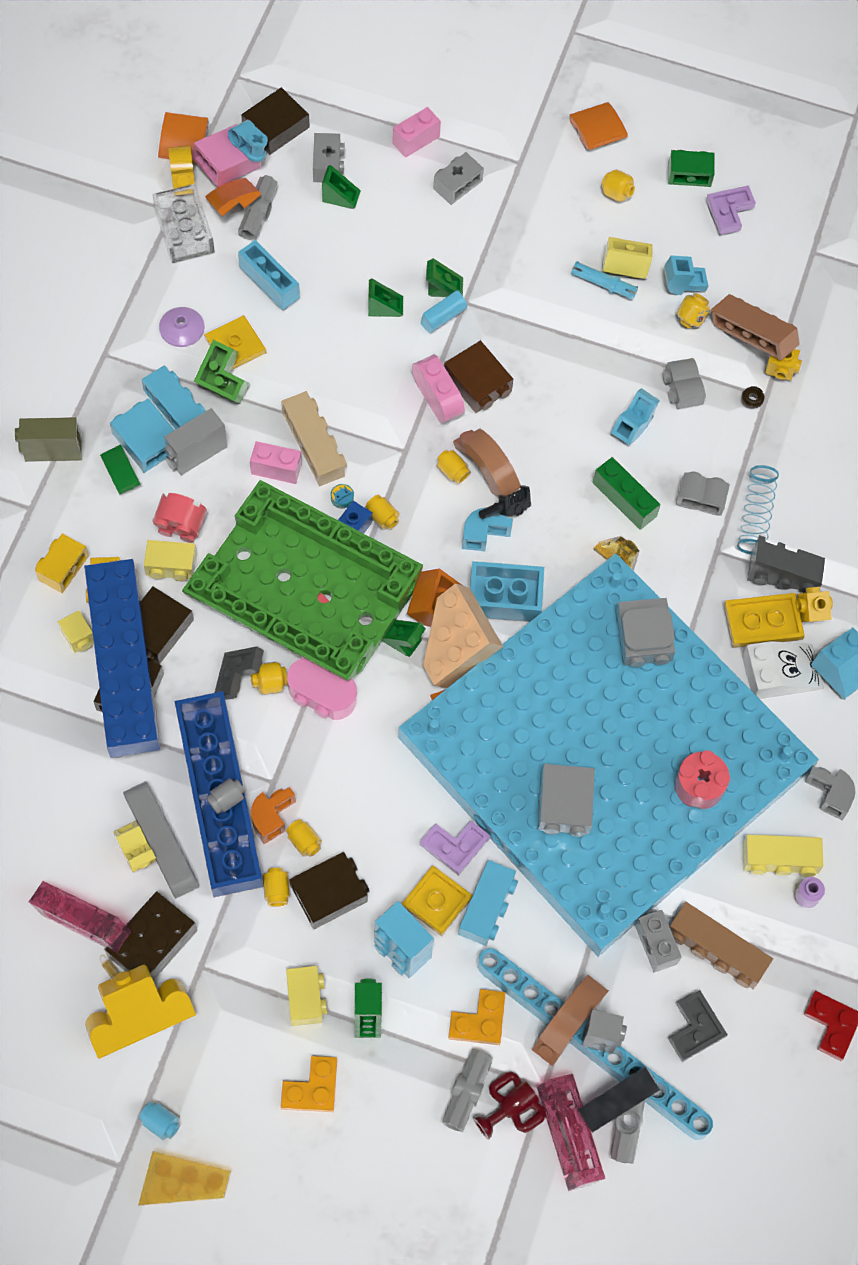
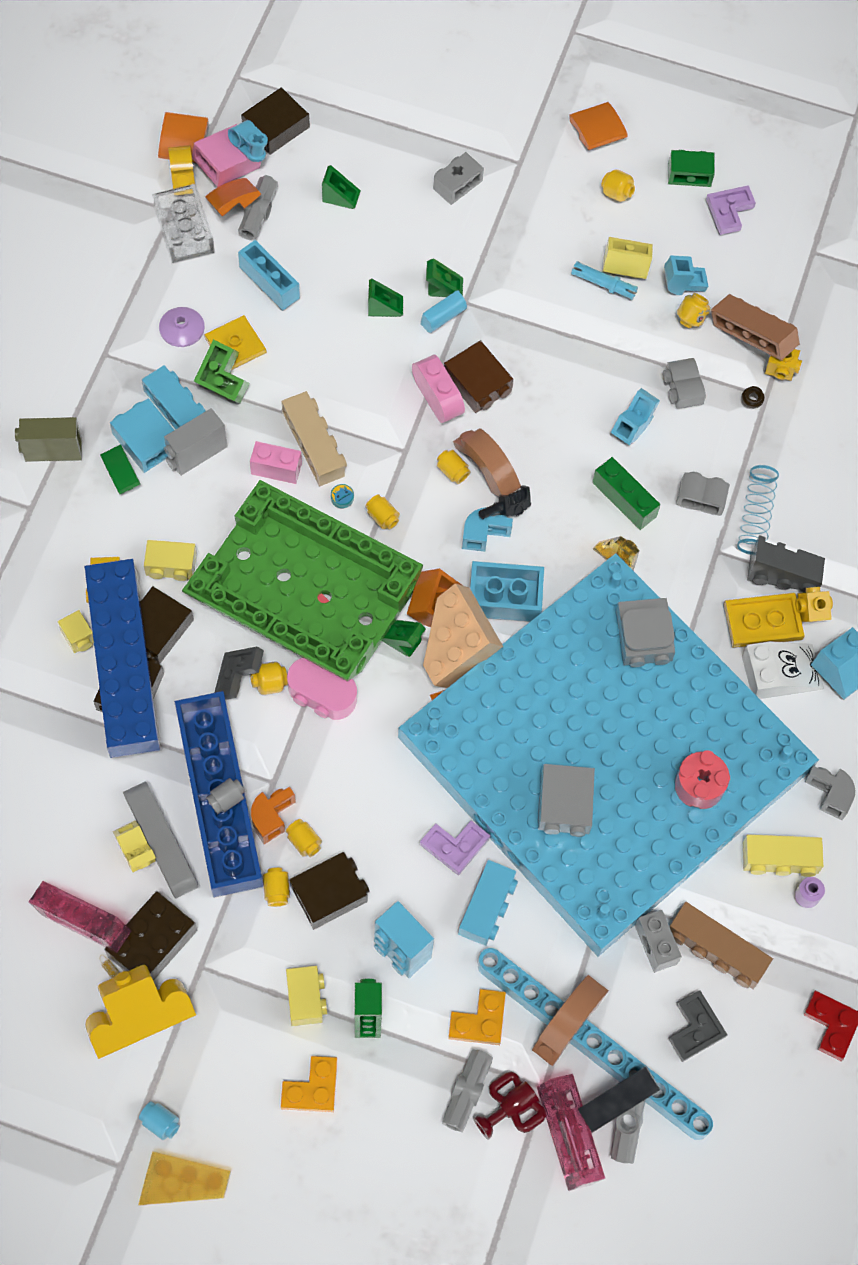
yellow brick [35,533,89,594] -> none
coral brick [152,493,207,543] -> none
light grey brick [313,133,345,182] -> none
blue brick [338,501,373,533] -> none
bright pink brick [392,107,441,158] -> none
yellow plate [402,865,473,937] -> none
light grey brick [582,1009,627,1053] -> none

